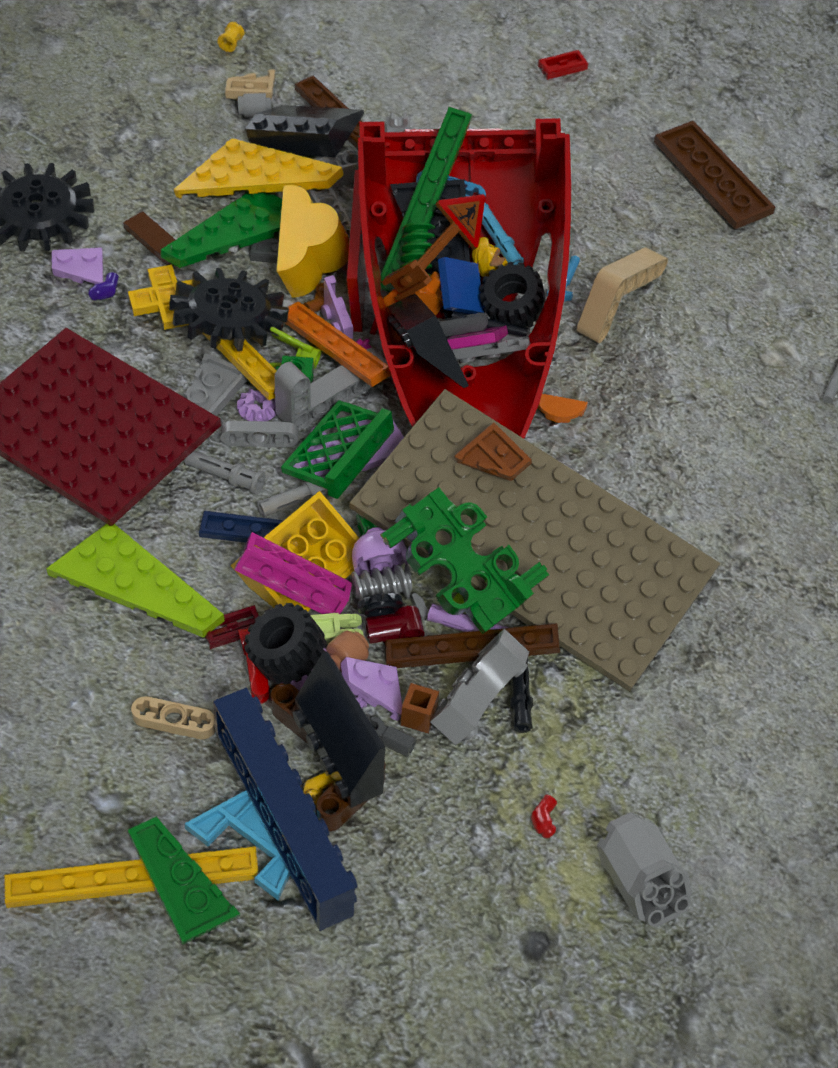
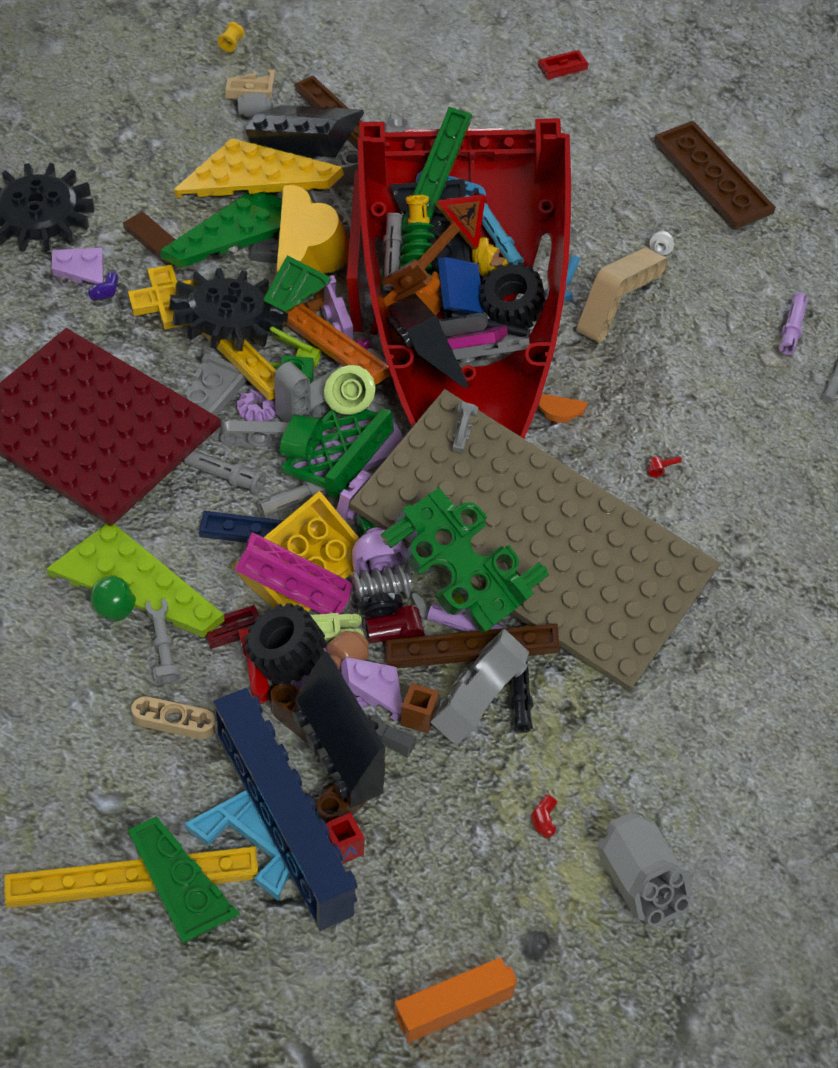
yellow arm [303,773,335,807] -> none
dark orange wing [455,423,532,481] -> none
none -> green hair [90,575,136,622]
none -> light grey piece [146,599,181,685]
none -> green wing [263,255,332,314]
none -> green beam [280,414,323,460]
none -> yellowish green hat [324,365,376,415]
none -> red brick [326,812,365,864]
none -> lavender wing [336,470,372,522]
none -> light grey pin [383,213,403,291]
none -> orange brick [394,957,517,1043]
none -> yellow bush [406,195,430,224]
none -> light grey piece [452,402,478,453]
none -> red hand [647,456,682,478]
none -> white plate [650,231,674,255]
none -> lavender pin [779,292,809,355]

